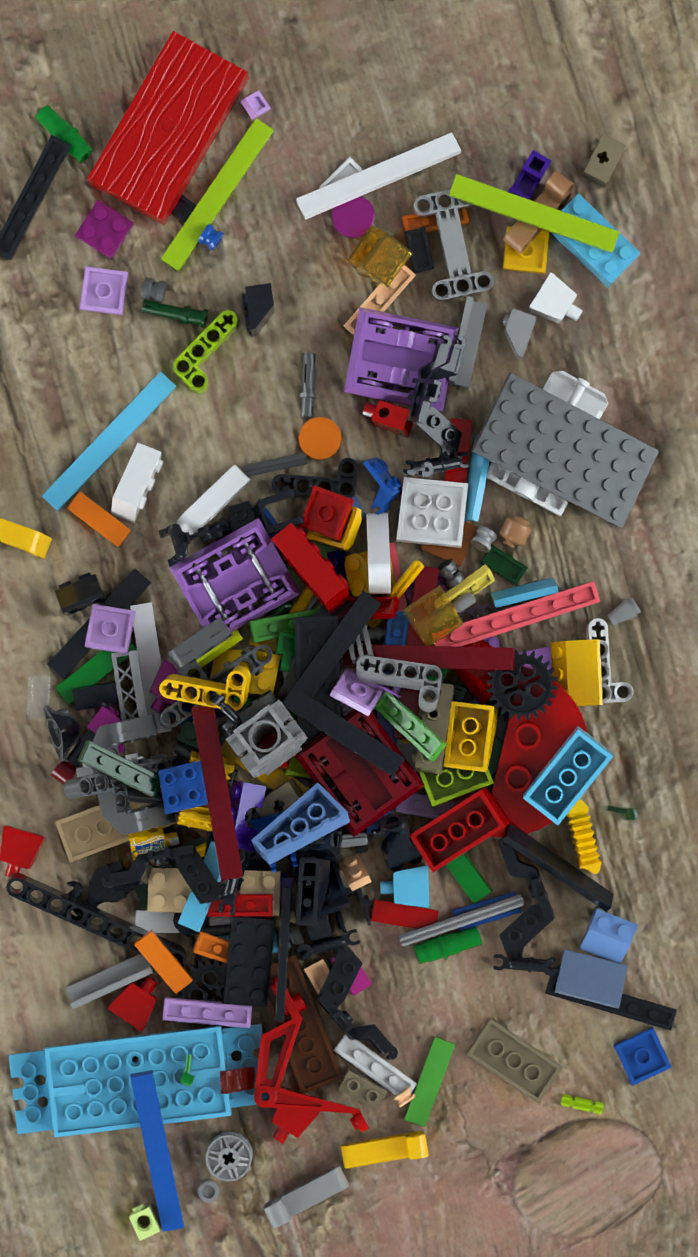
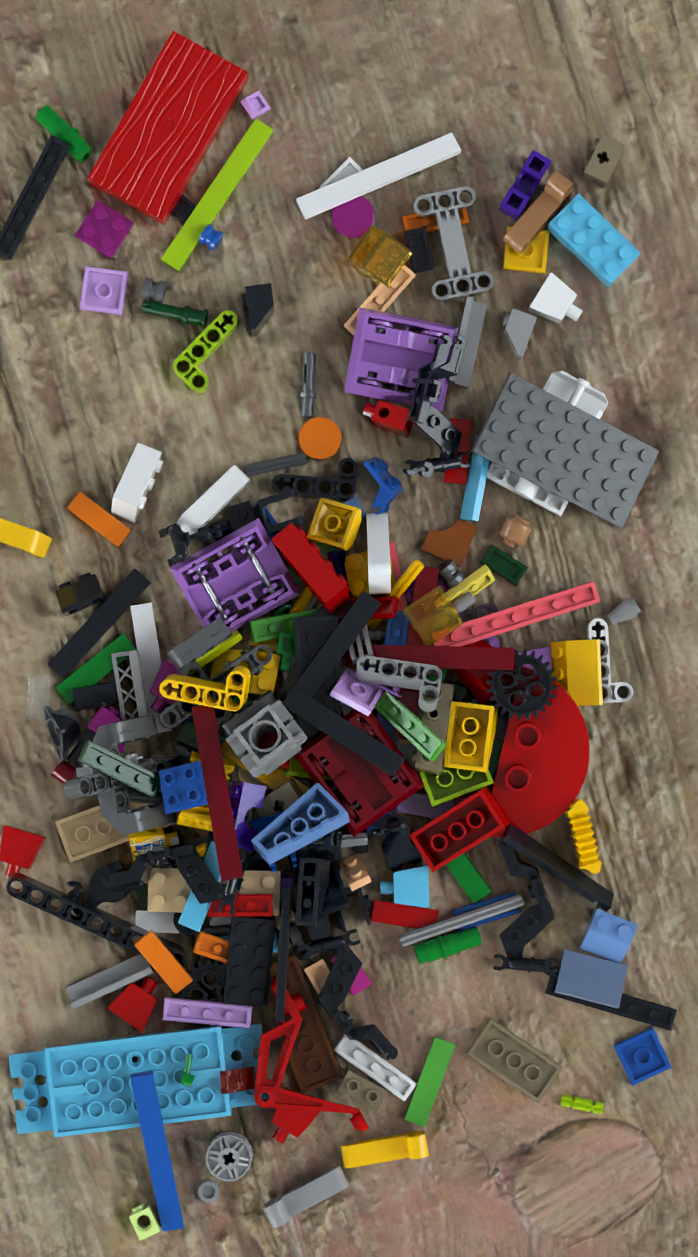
medium azure tile [42,371,176,511] -> none
lavender tile [85,604,136,654] -> none
black arm [209,693,242,735] -> none
red tile [299,485,354,541] -> none
light nougat bush [394,1087,415,1107] -> none
white plate [396,477,468,548] -> none
lime tile [449,174,620,253] -> none
light grey wheel [470,526,497,553] -> none
medium azure tile [490,578,558,608] -> none
medium azure brick [523,726,613,825] -> none
clear green hand [607,805,638,820] -> none

